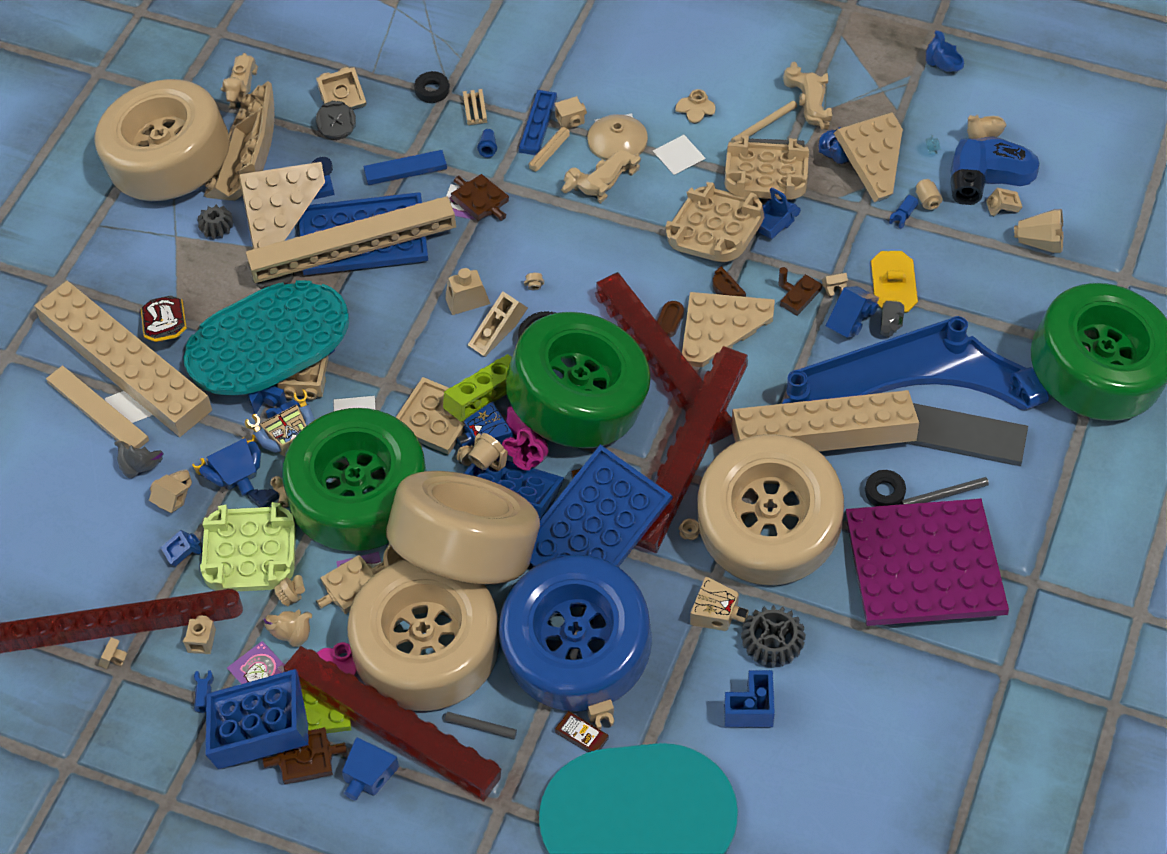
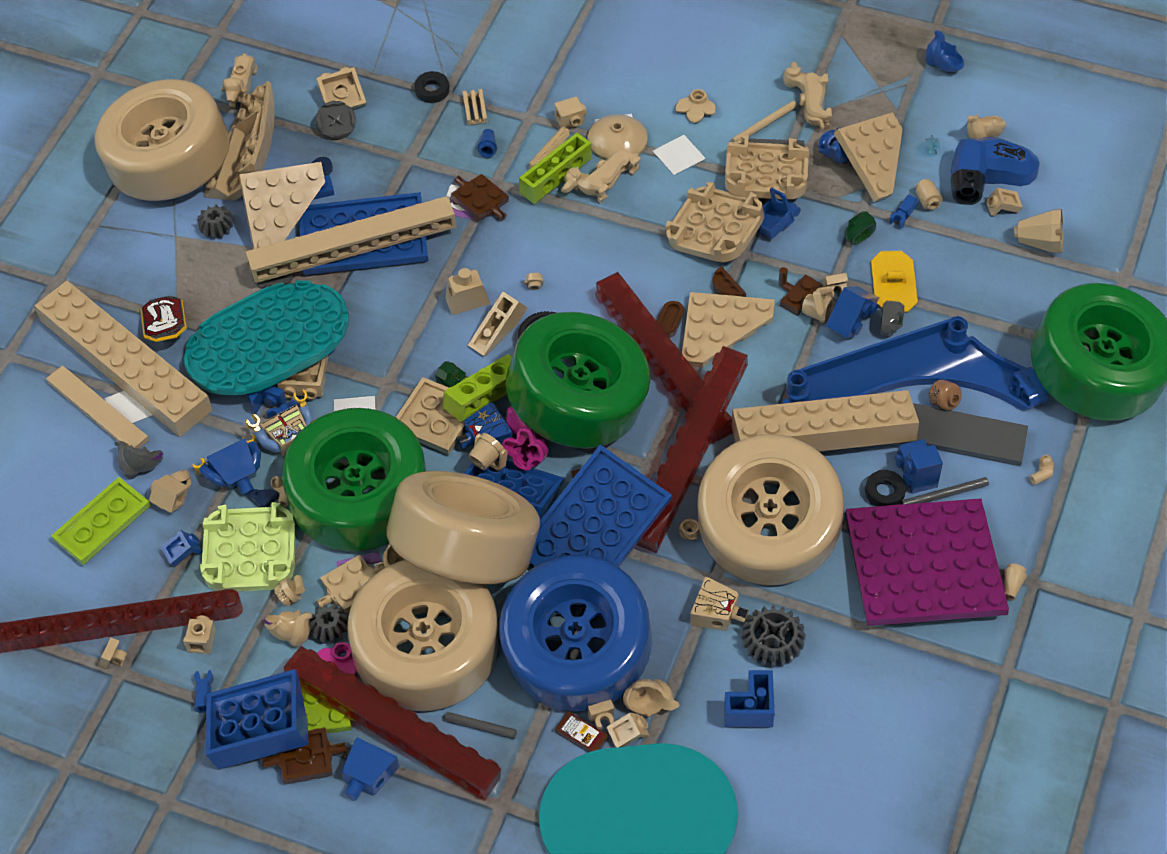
sticker [227,641,289,684] -> none
blue tile [363,150,447,185] -> none
tan plate [456,445,474,466] -> none
blue tile [519,90,557,155] -> none
none -> lime plate [51,477,151,565]
none -> dark grey gear [309,603,348,644]
none -> dark green rock [435,361,468,388]
none -> lime brick [519,133,592,204]
none -> tan bracket [607,713,649,748]
none -> tan hair [623,679,680,717]
none -> tan piece [802,287,836,324]
none -> dark green rock [844,211,876,245]
none -> blue brick [895,439,943,494]
none -> medium nougat head [929,379,962,411]
none -> tan cone [1003,563,1027,600]
none -> tan arm [1029,455,1054,485]

